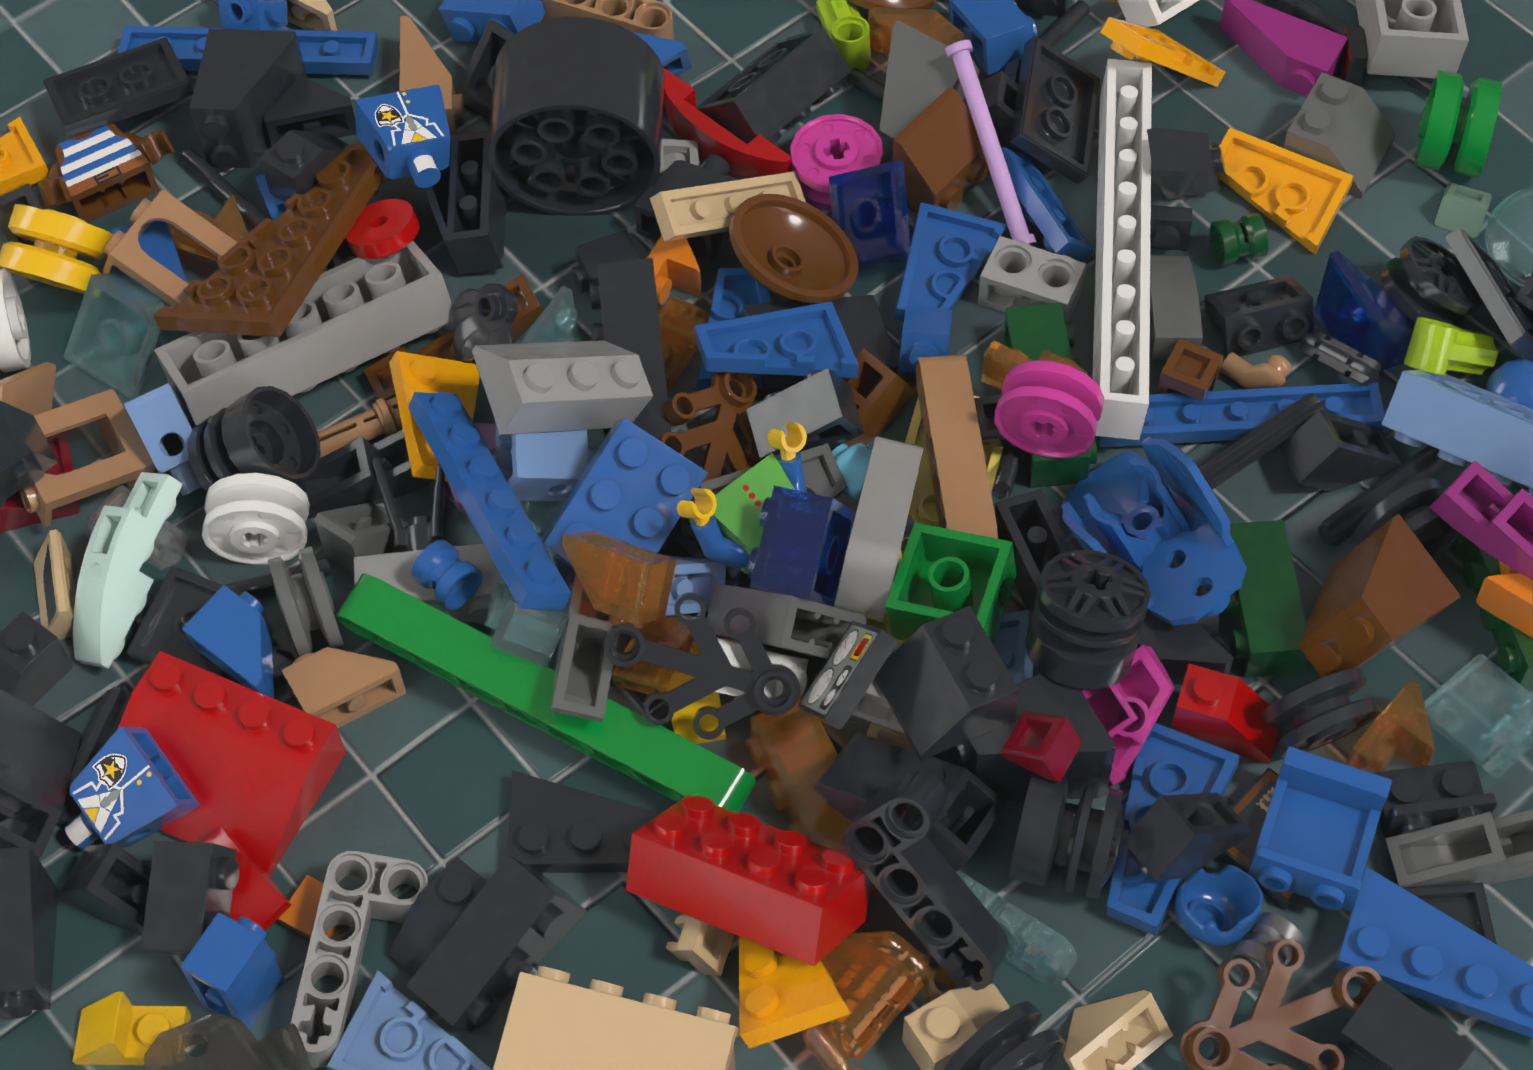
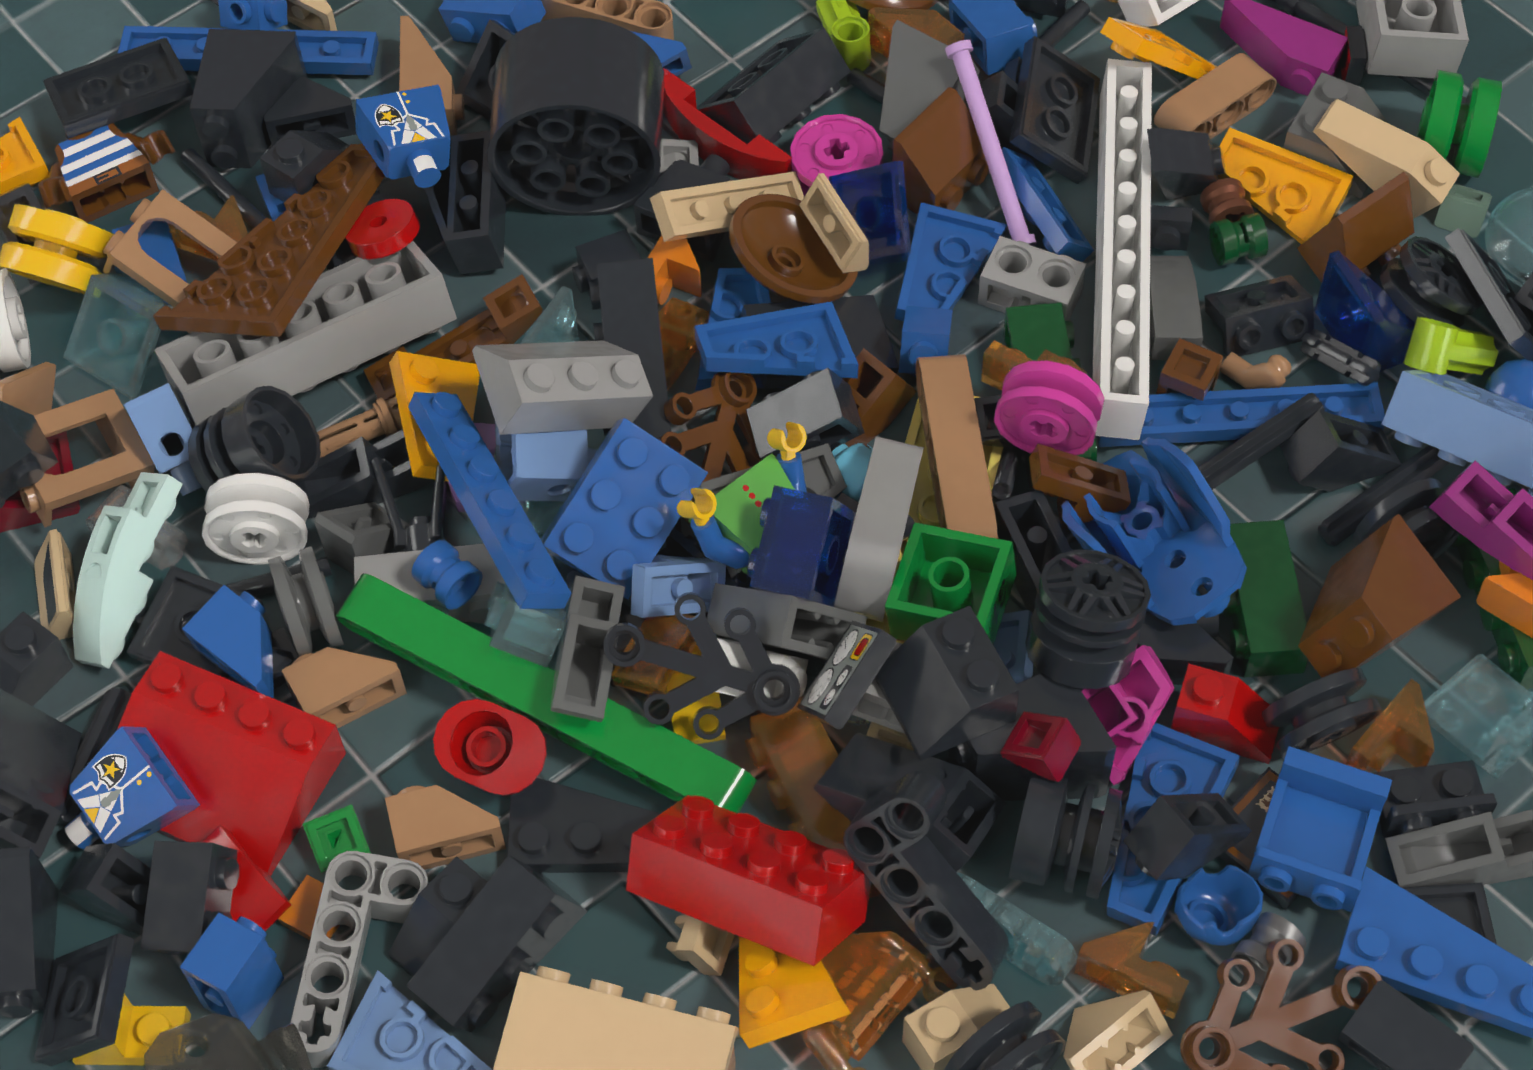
black plate [451,283,518,362] -> none
clear orange slope [562,530,677,629] -> none
none -> black tile [35,933,134,1066]
none -> green tile [303,804,371,873]
none -> medium nougat slope [385,785,506,870]
none -> red piece [433,699,547,796]
none -> tan slope [799,173,869,273]
none -> reddish brown slope [1029,443,1131,529]
none -> clear orange slope [1074,922,1189,1019]
none -> medium nougat beam [1154,53,1277,140]
none -> copper wheel [1200,178,1254,224]
none -> reddish brown slope [1297,172,1415,293]
none -> tan slope [1313,99,1460,219]

